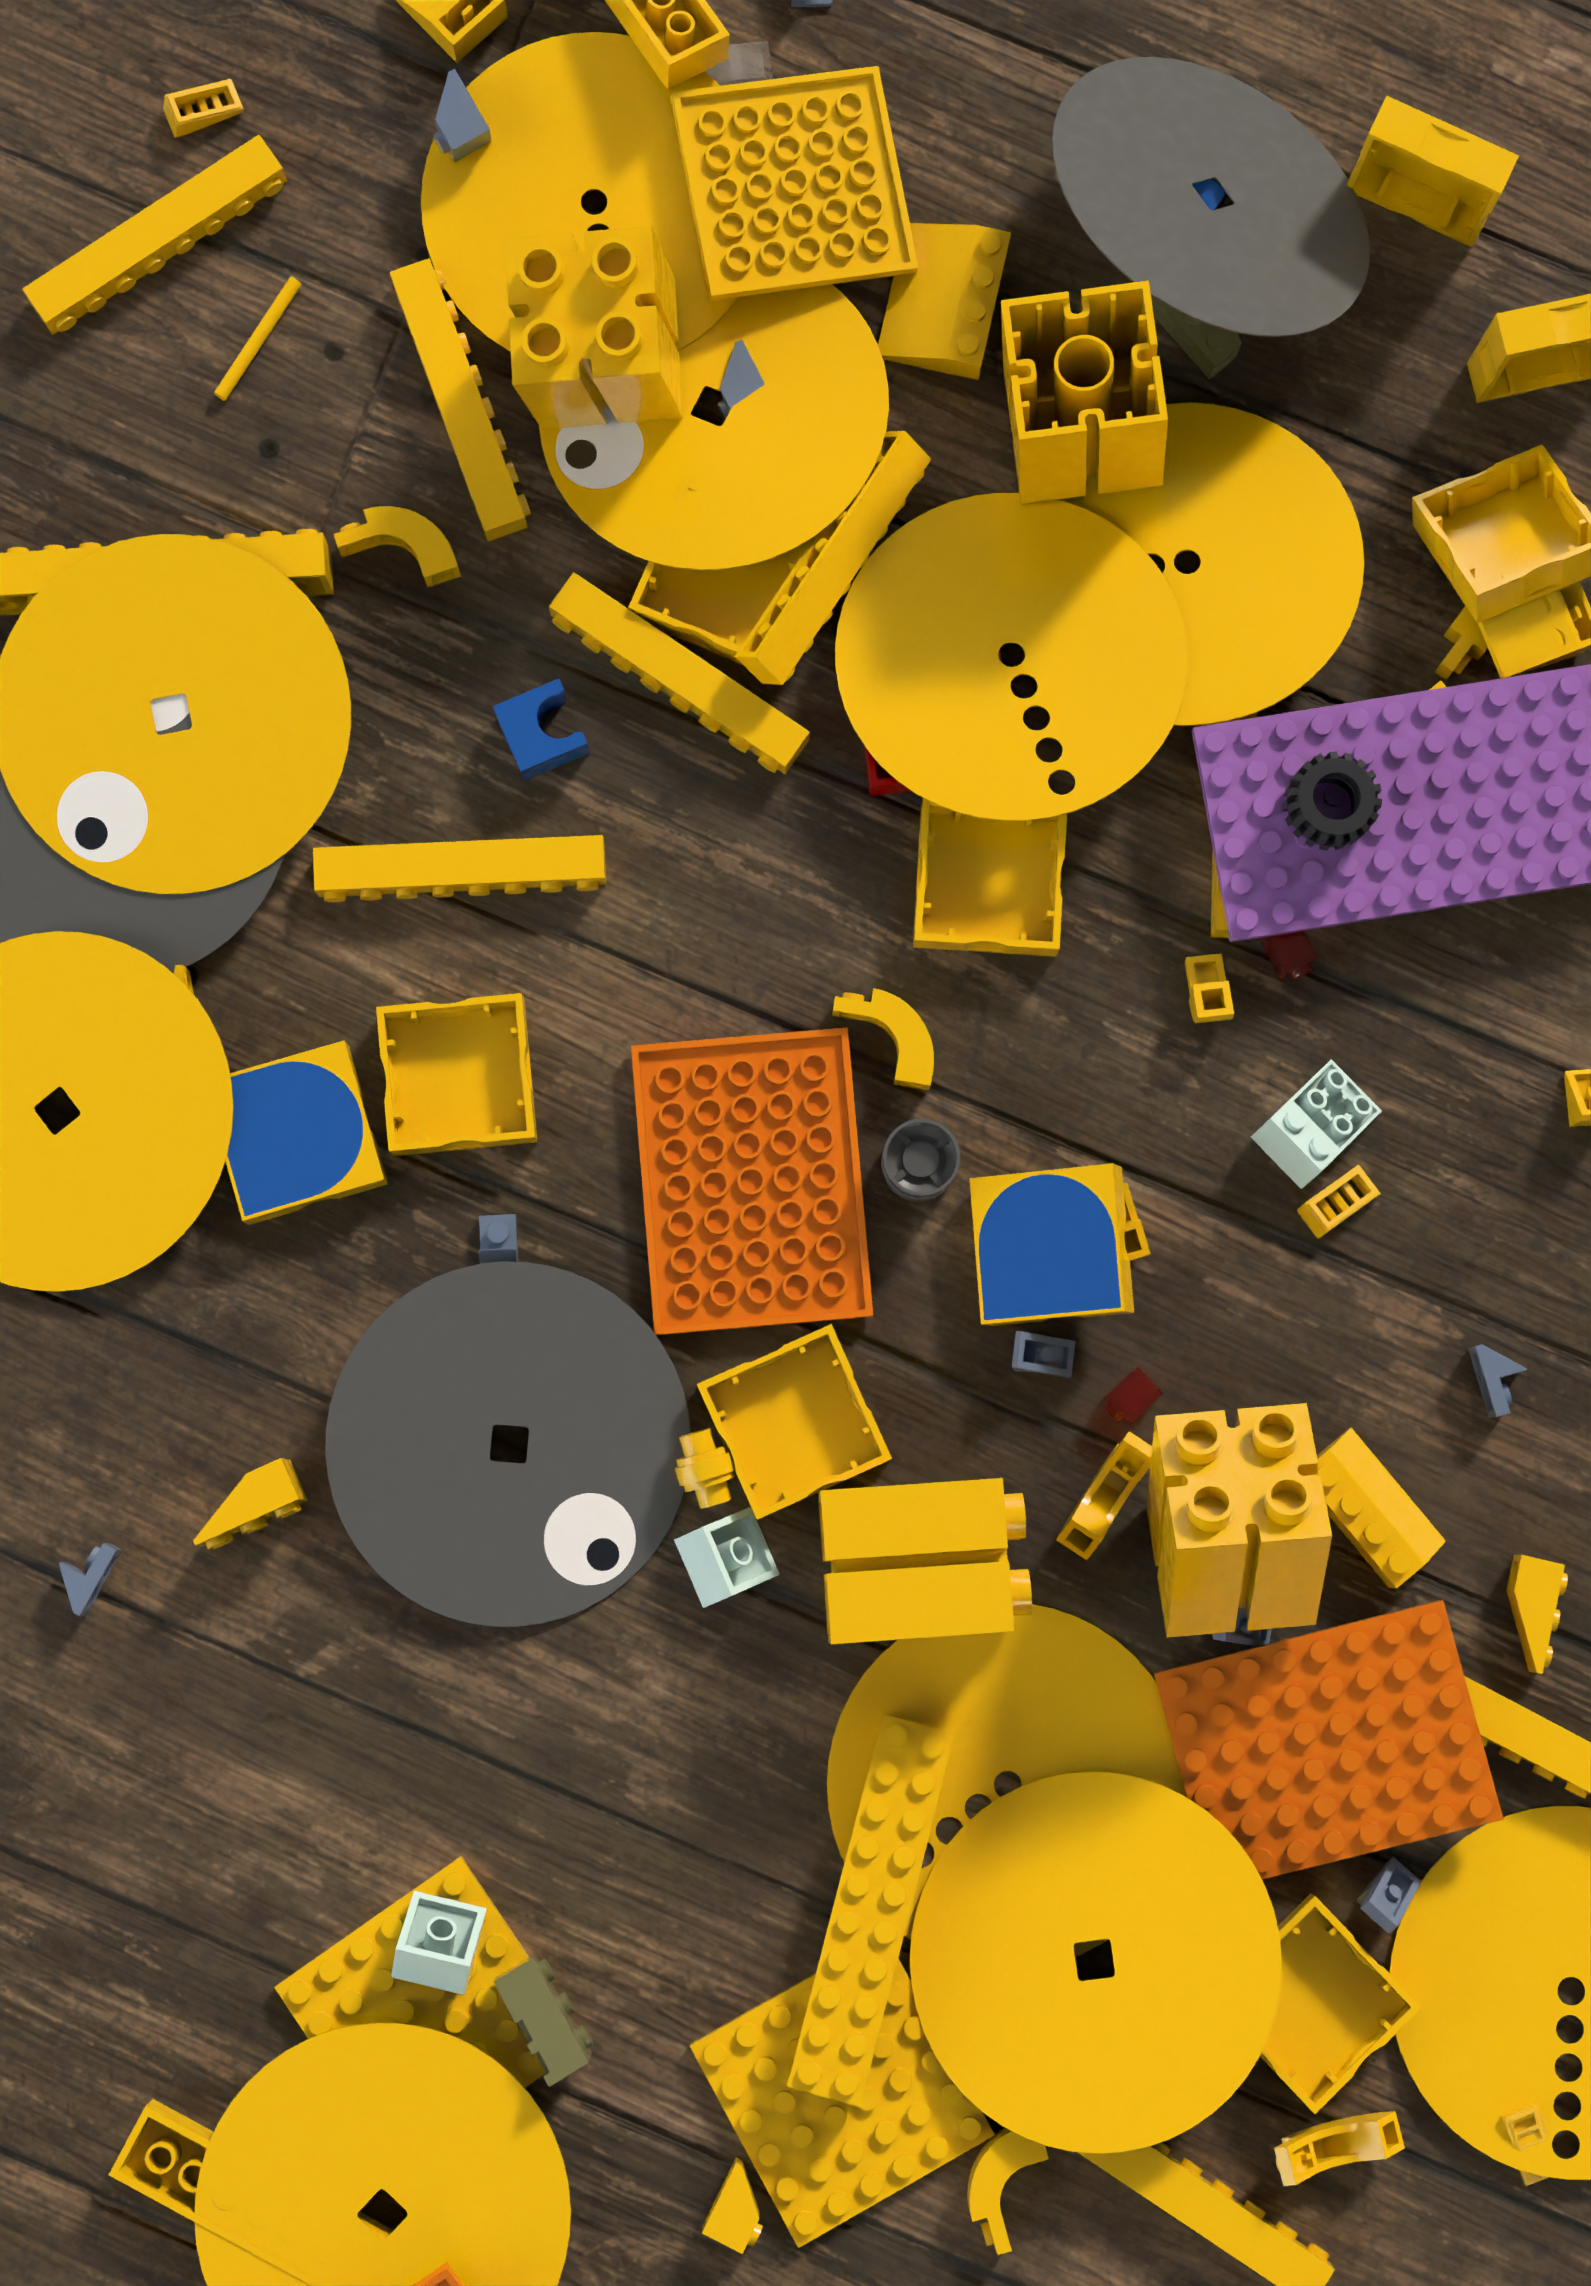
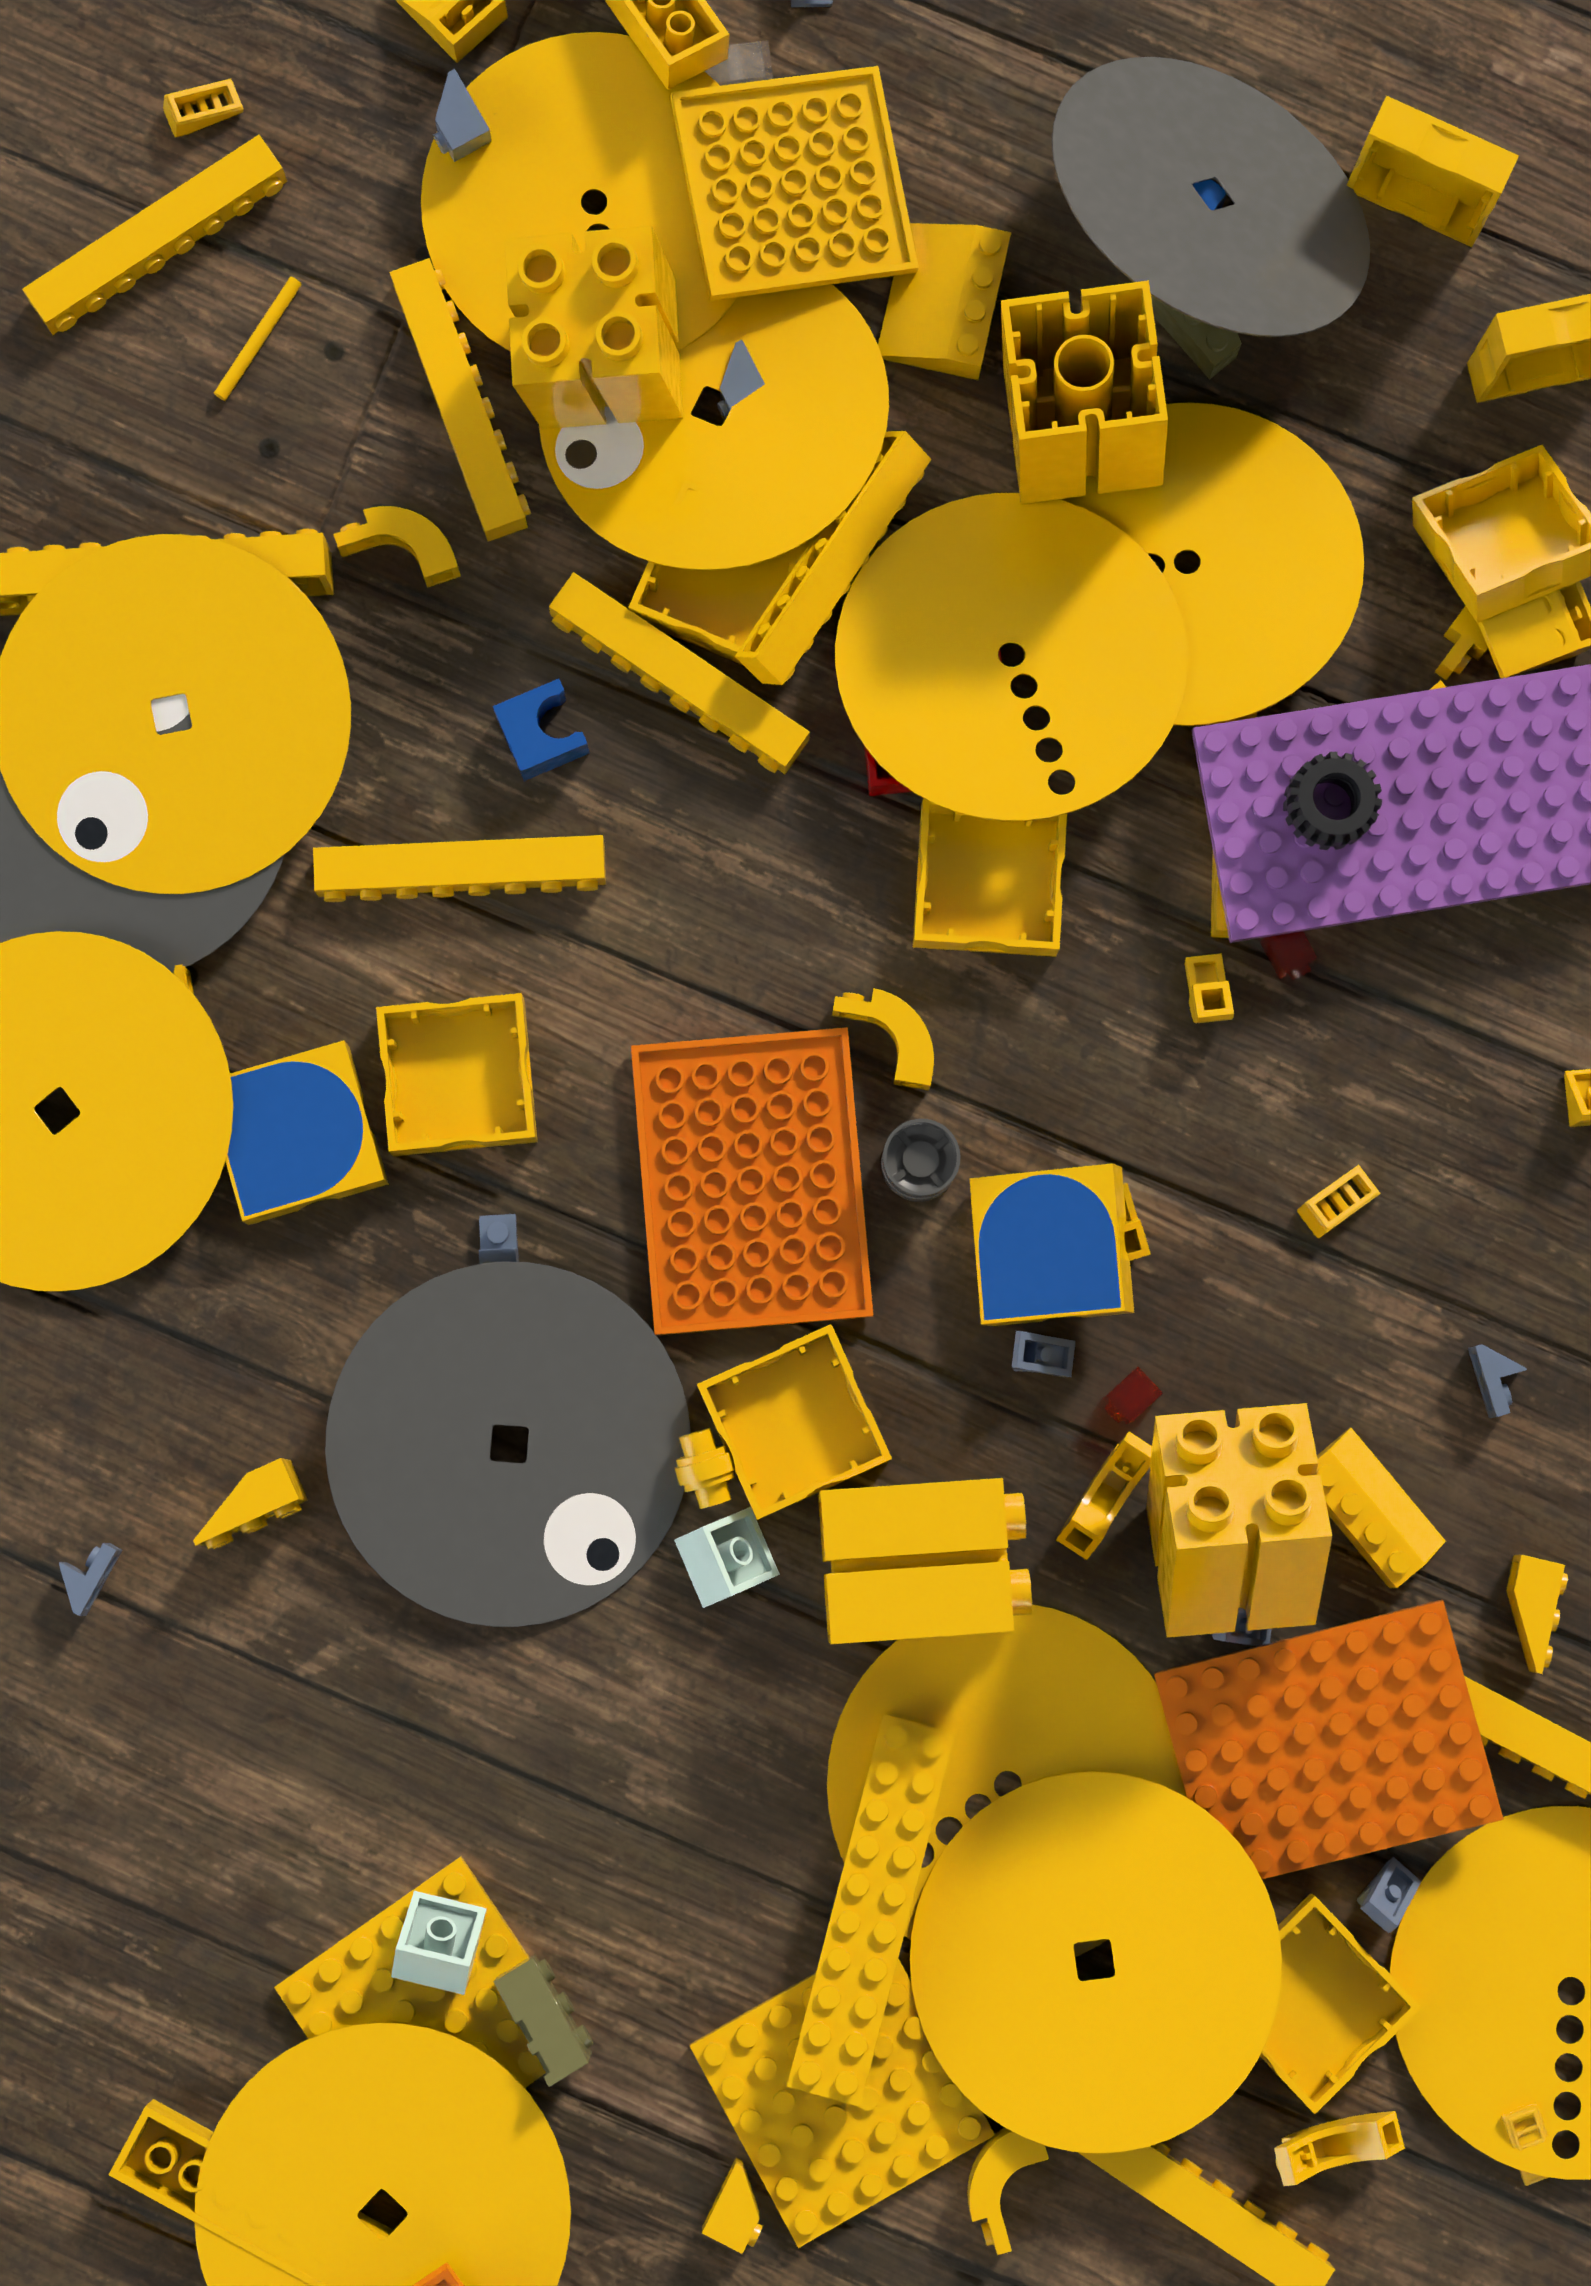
light aqua slope [1251,1059,1382,1189] -> none

